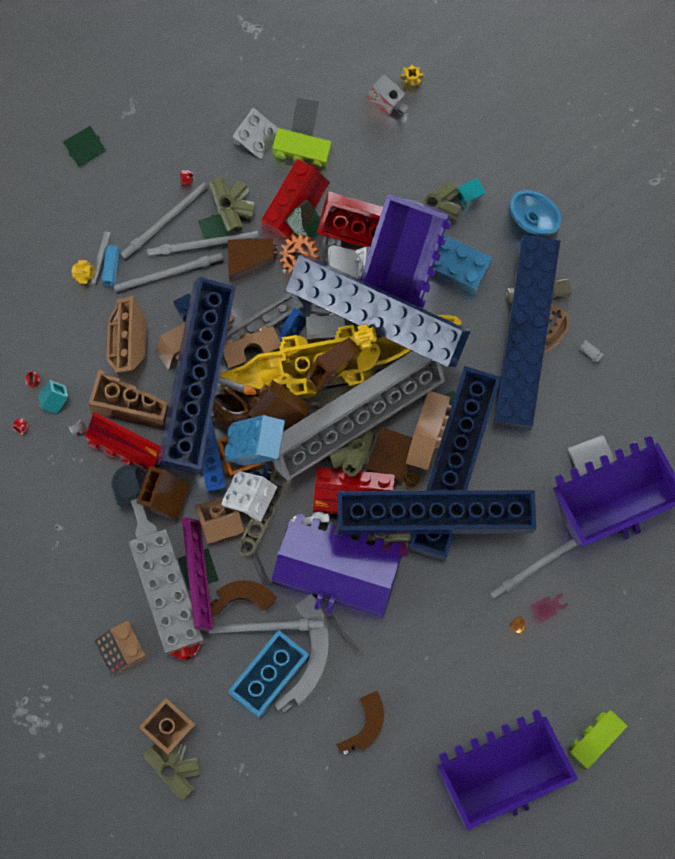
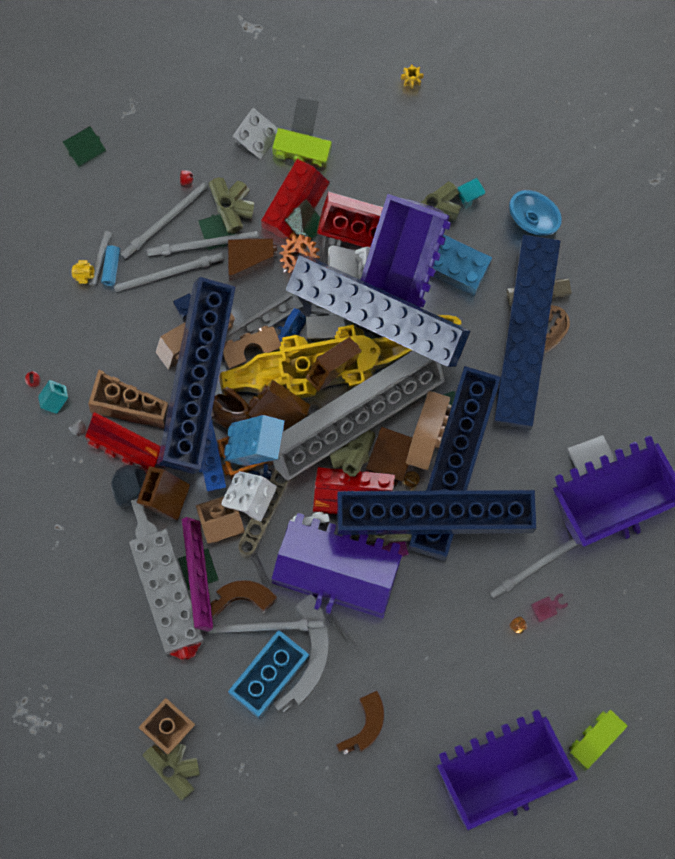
red hinge [11,418,28,435] -> none
medium nougat slope [94,620,147,677] -> none
medium nougat wedge [106,296,146,373] -> none
light grey piece [217,377,257,395] -> none
yellow gear [354,324,377,349] -> none
light grey torso [367,73,409,116] -> none
light grey pin [579,340,604,363] -> none

